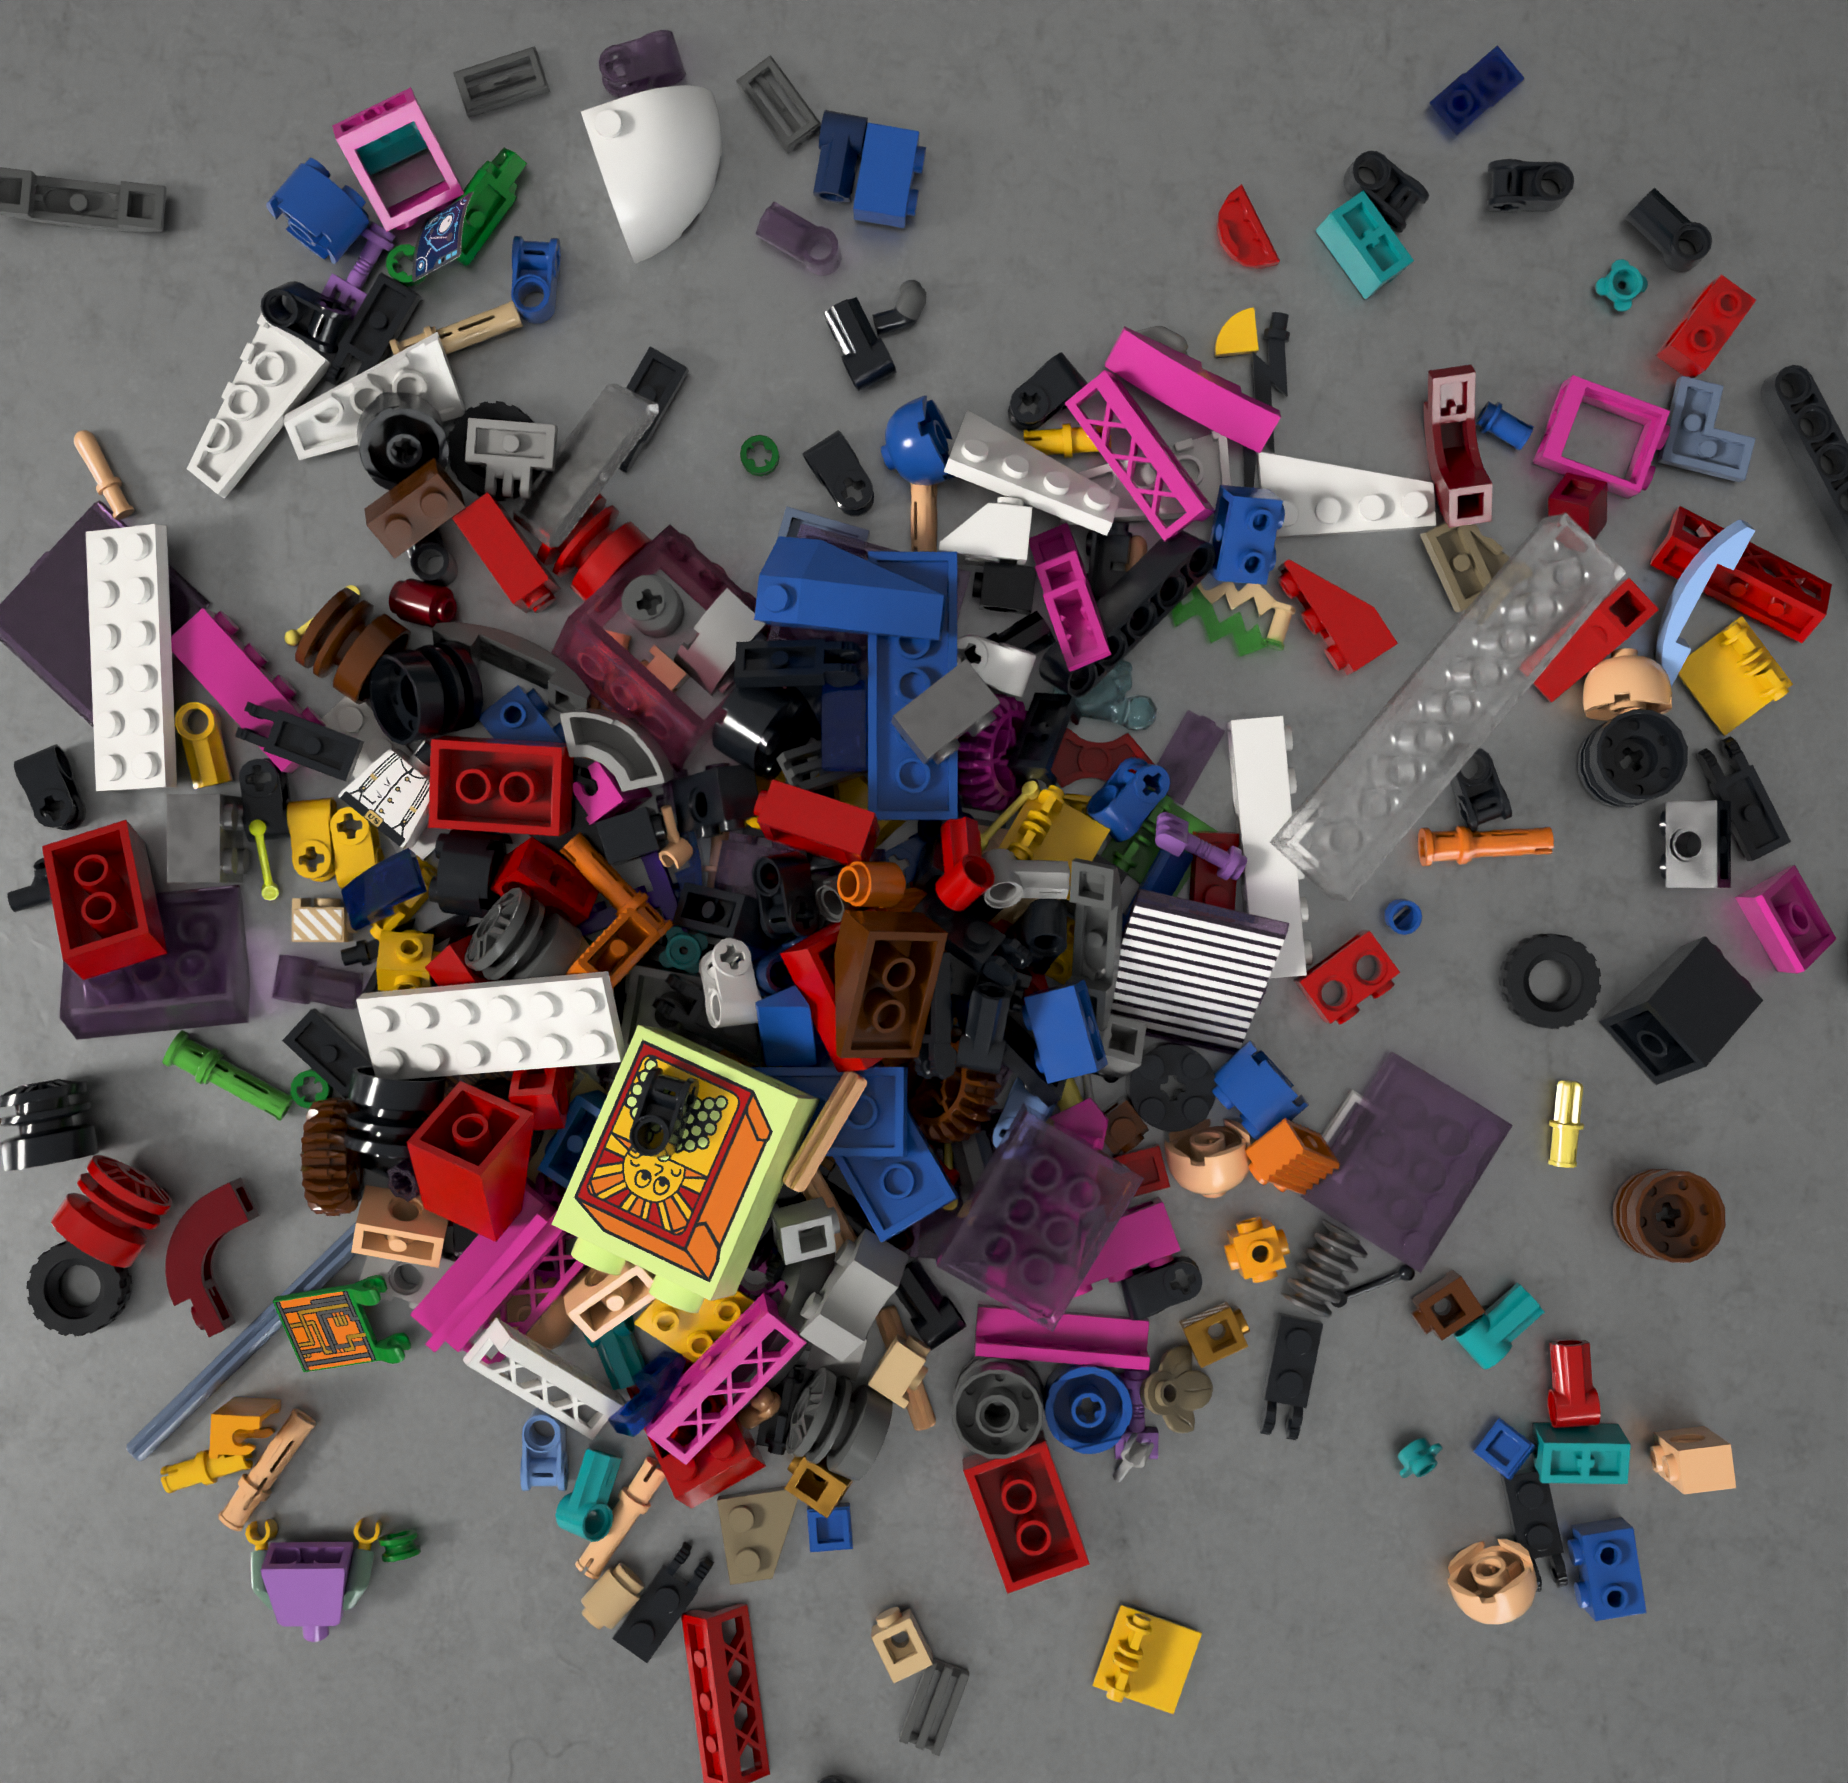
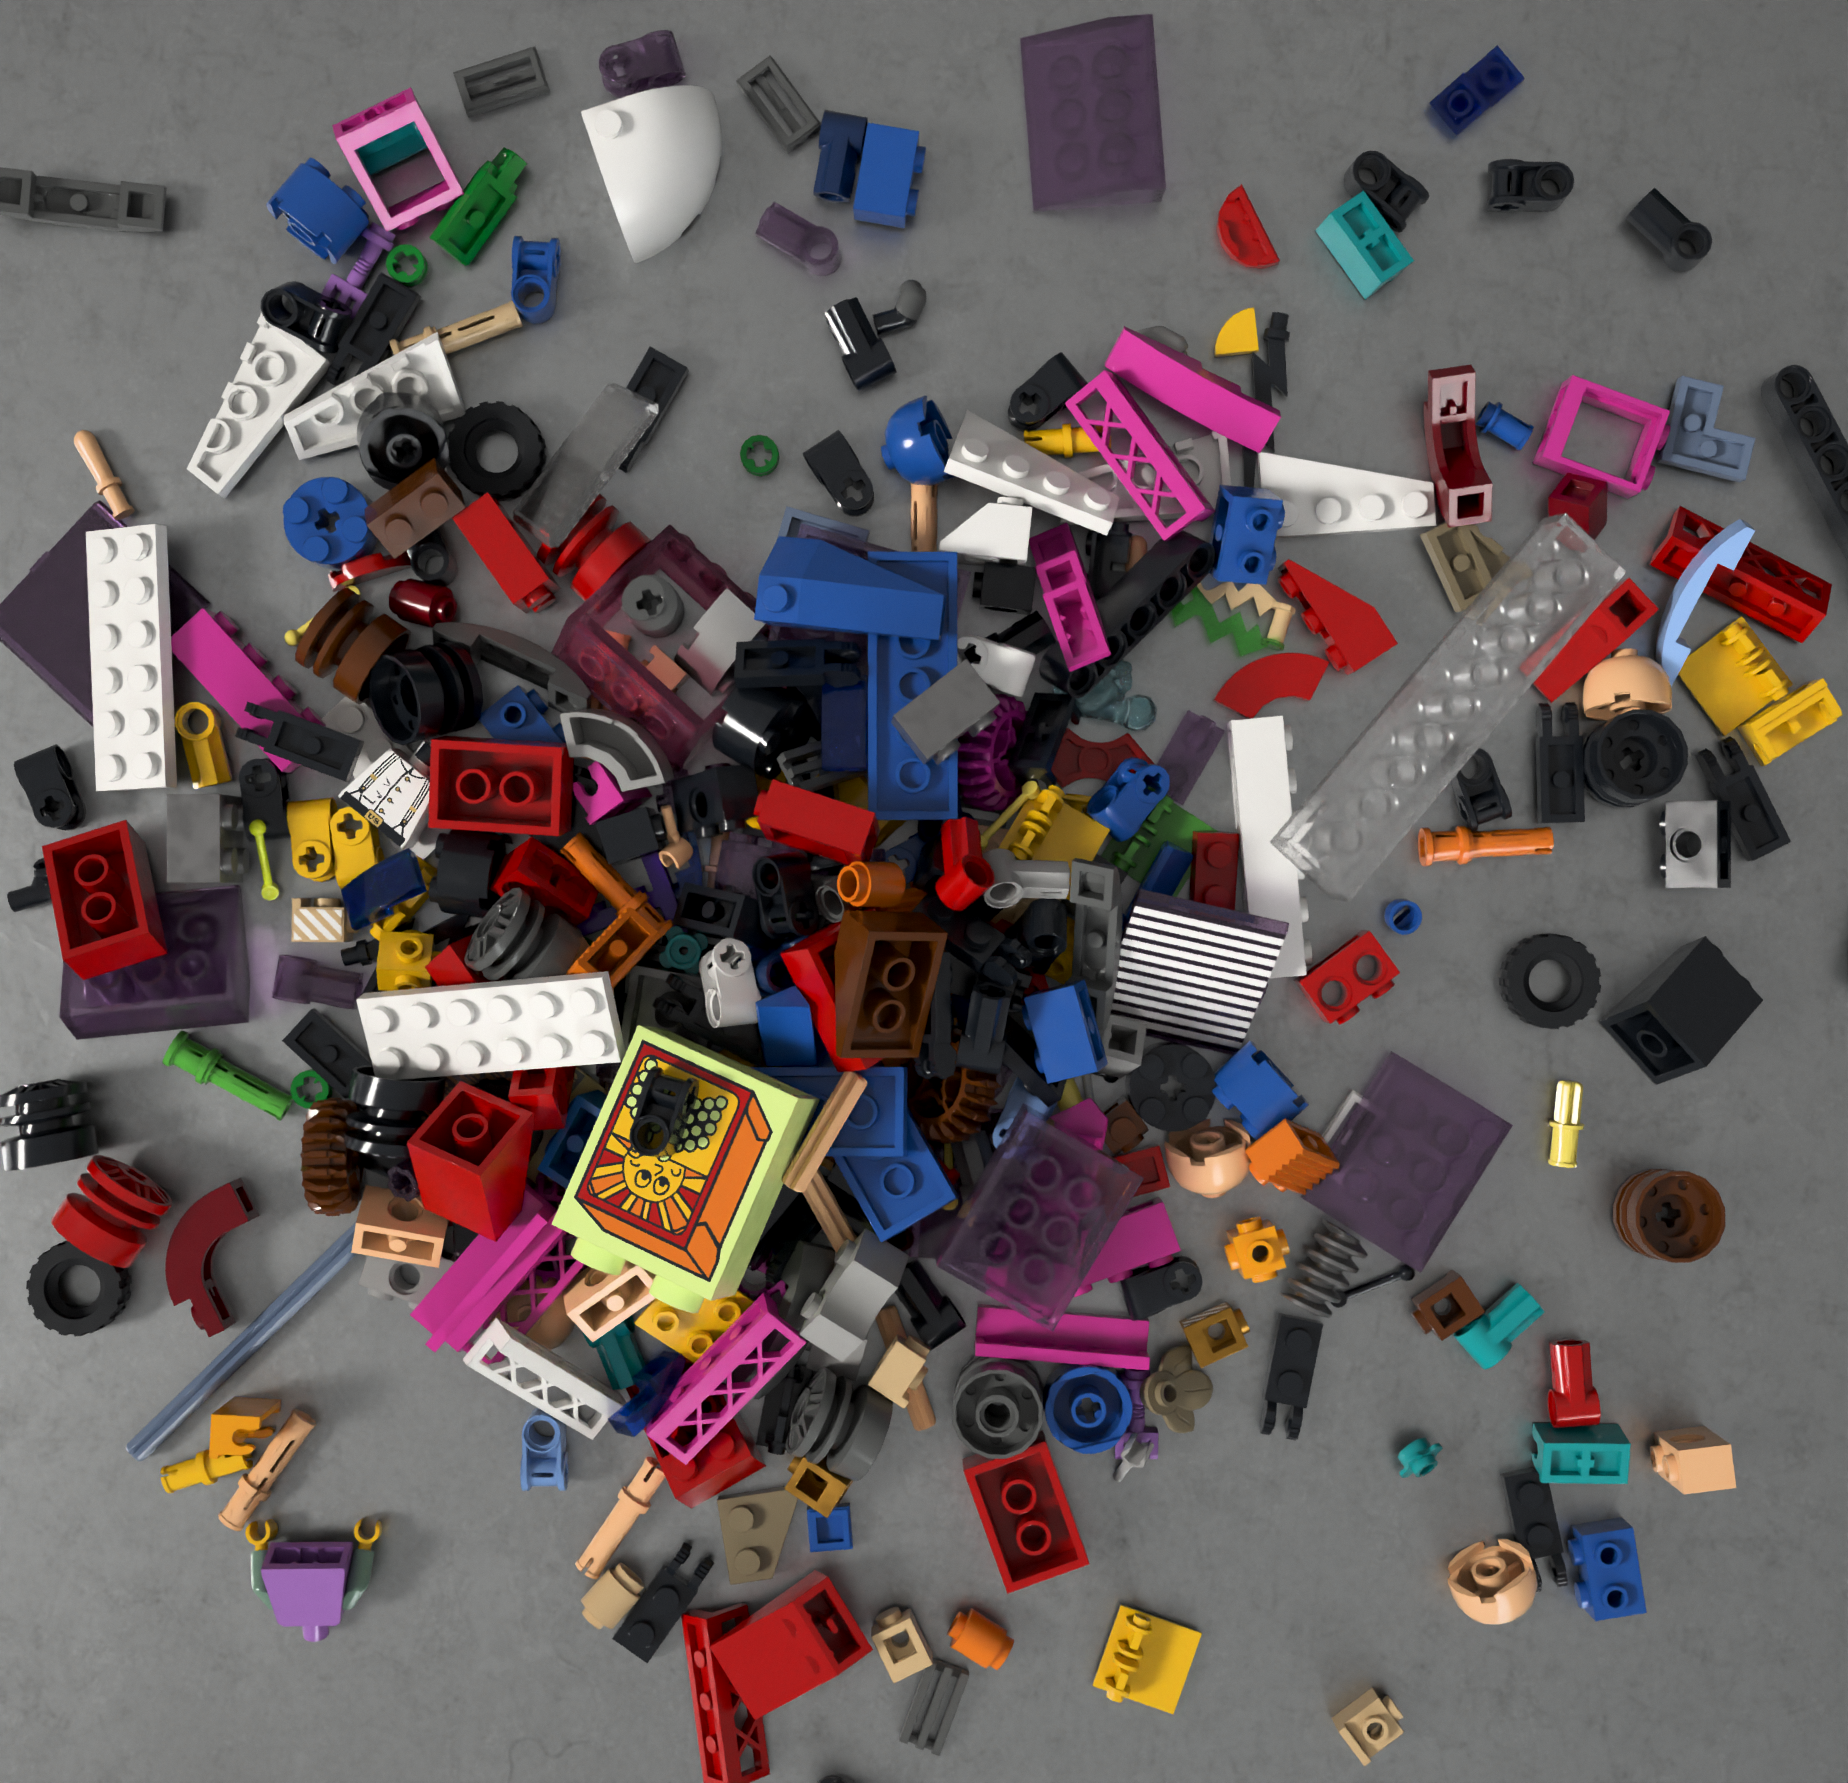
flag [273,1275,411,1372] -> none
green bush [378,1529,421,1562] -> none
sticker [412,192,474,281] -> none
light grey hinge [465,418,558,499] -> none
teal piece [555,1448,622,1542] -> none
medium nougat arm [738,1386,782,1430] -> none
light grey brick [770,1197,840,1265] -> none
medium lavender hinge [1155,812,1247,880] -> none
blue tile [1473,1418,1537,1480] -> none
teal plate [1595,259,1648,312] -> none
red brick [1655,274,1756,378] -> none
dark pink slope [1735,865,1836,974] -> none
none -> blue brick [283,477,378,570]
none -> red tile [328,550,411,592]
none -> red slope [709,1570,873,1720]
none -> orange brick [947,1608,1014,1670]
none -> clear purple slope [1020,14,1166,212]
none -> red tile [1213,653,1329,719]
none -> tan brick [1332,1687,1404,1767]
none -> black hinge [1535,702,1585,824]
none -> yellow hinge [1737,678,1843,766]

